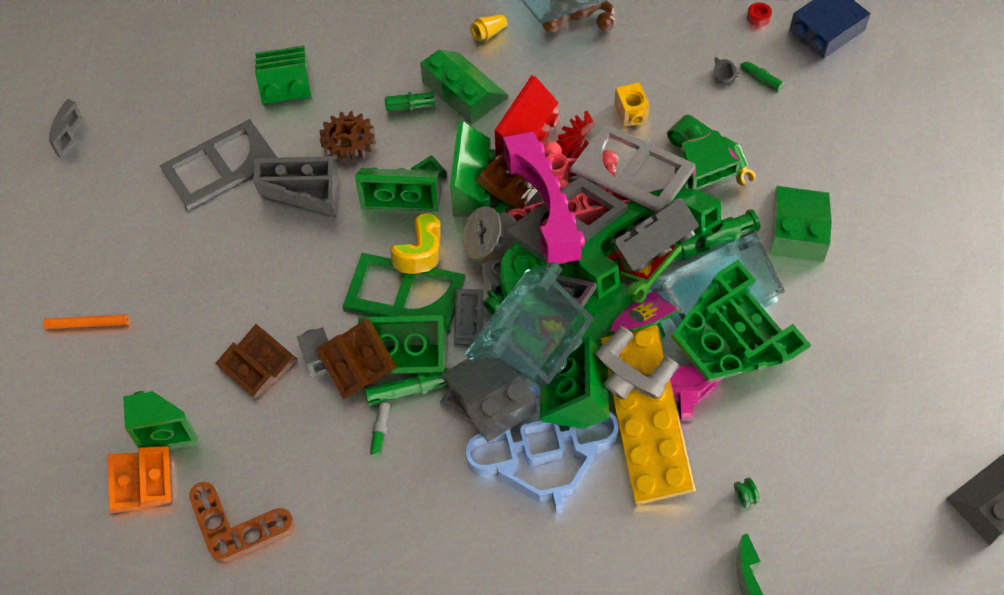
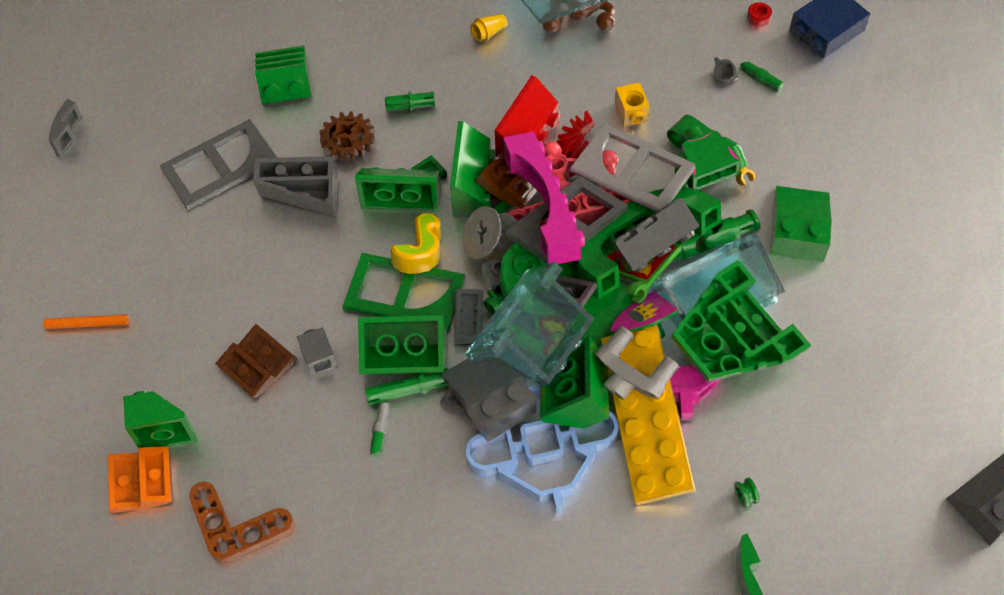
reddish brown slope [316,319,397,399] -> none
green slope [420,49,508,125] -> none

